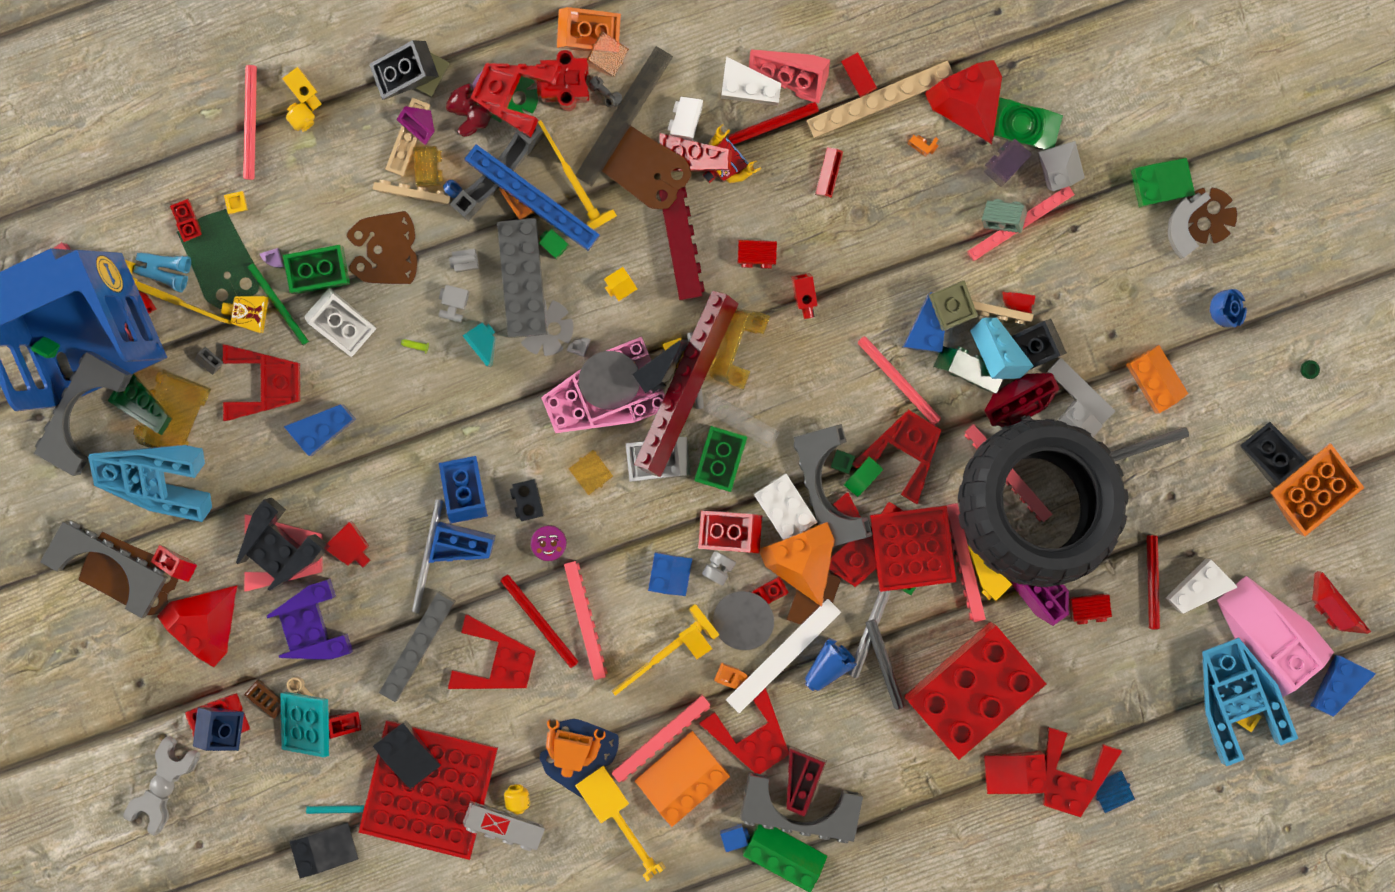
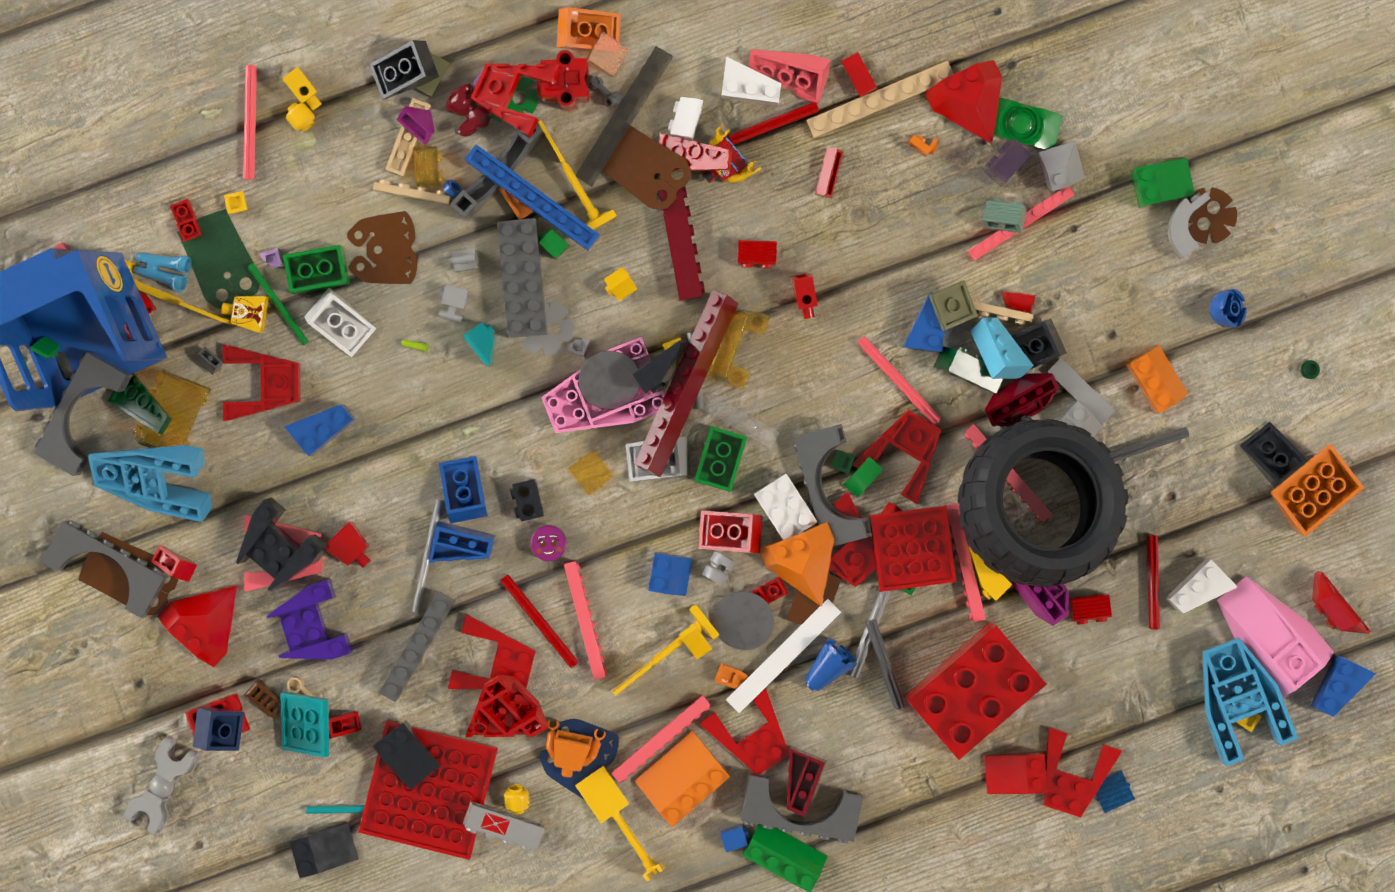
none -> red wedge [465,675,548,738]

